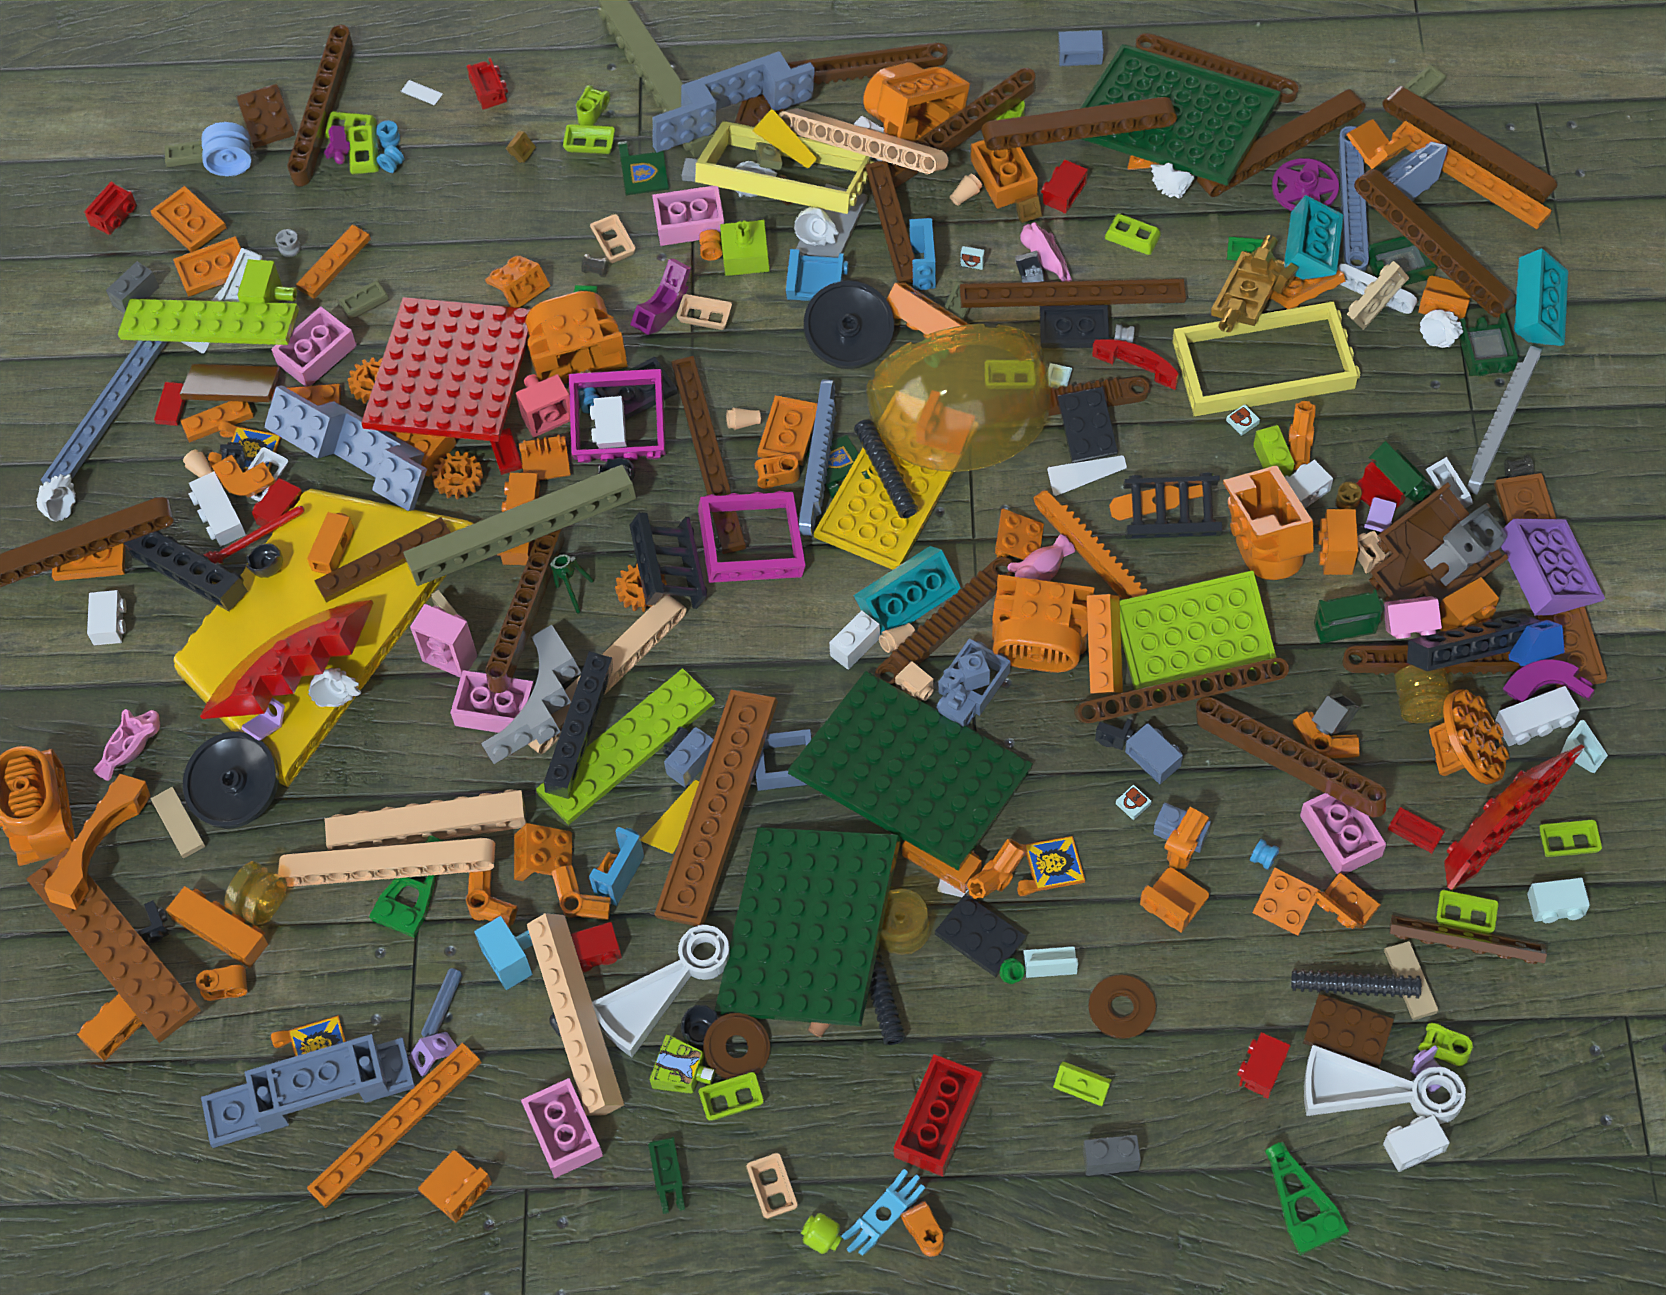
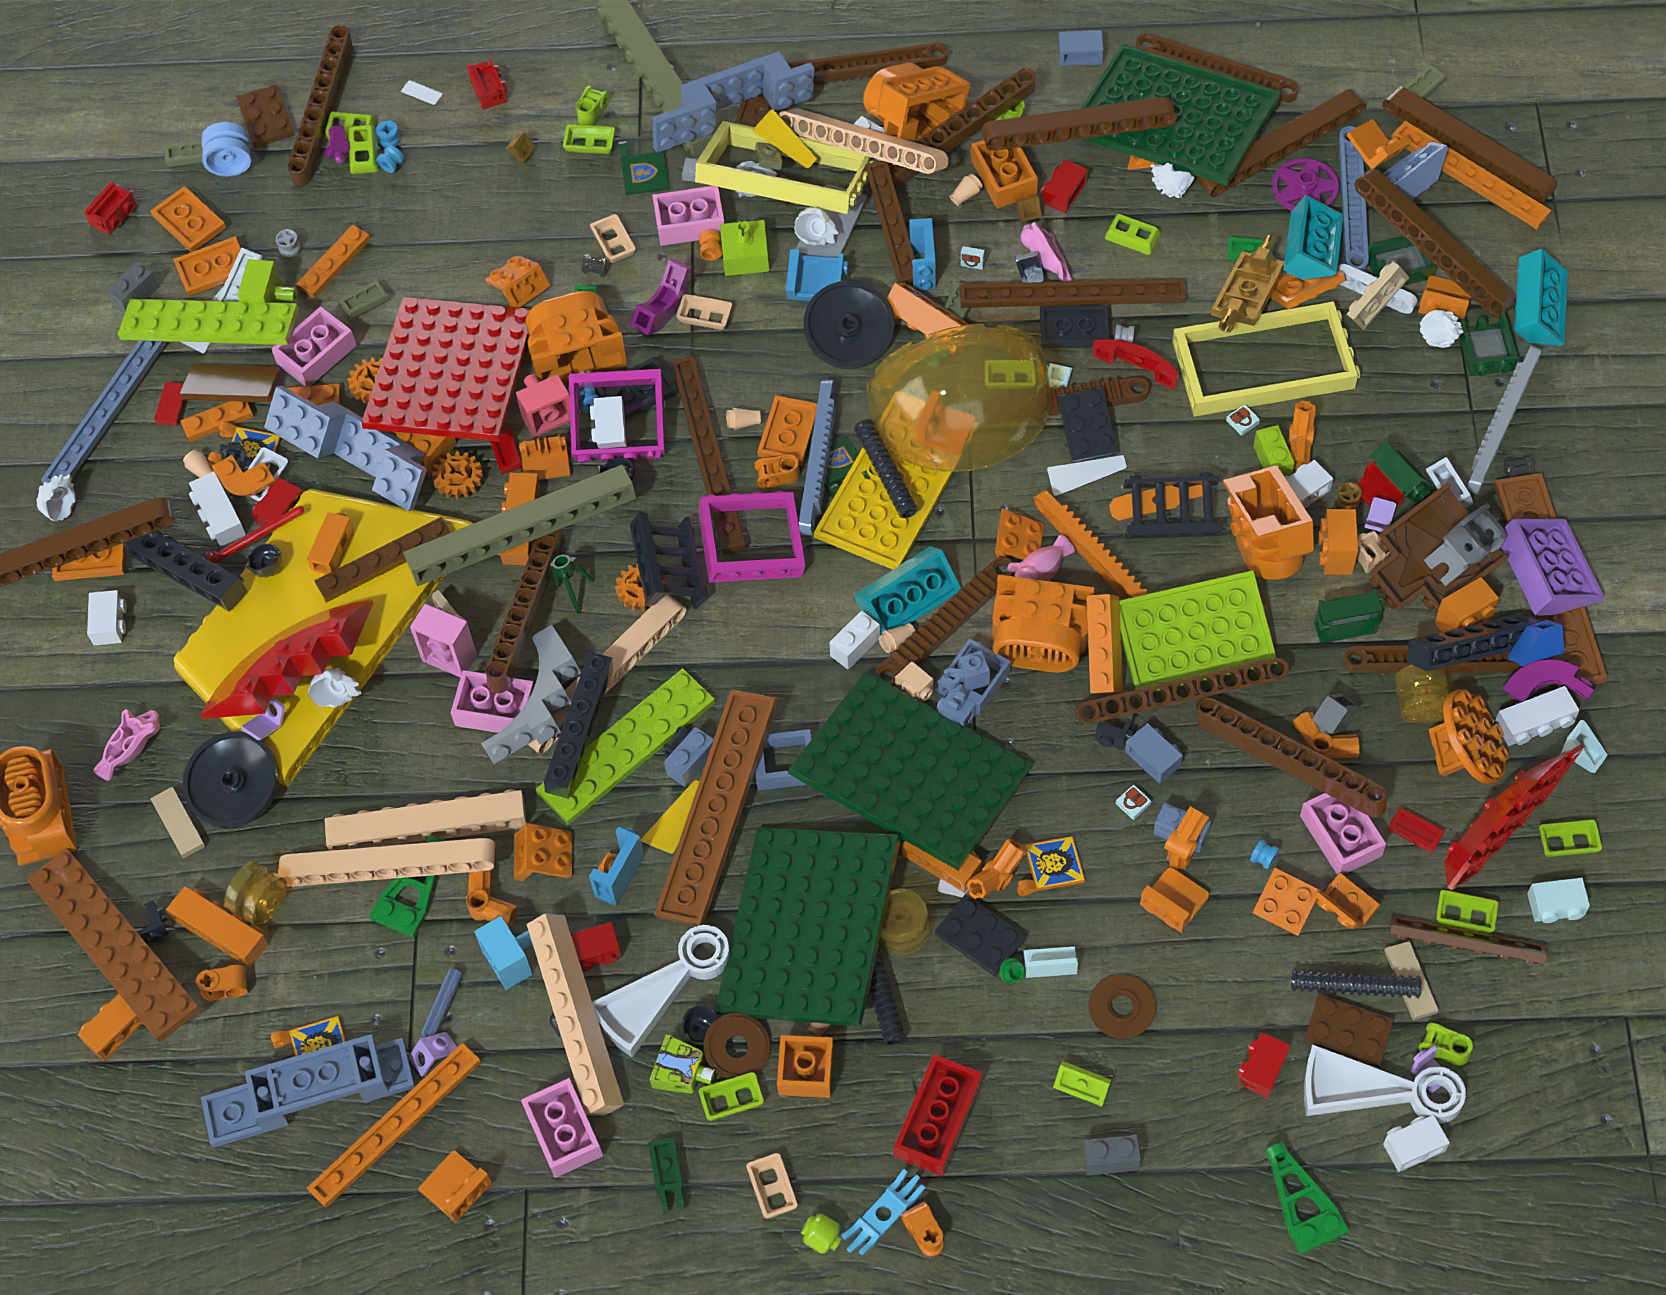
orange arch [44,774,150,910] -> none
orange piece [551,865,611,920] -> none
pearl gold tile [1268,263,1299,294] -> none
bright pink brick [1384,596,1442,639] -> none
none -> orange brick [777,1035,834,1098]

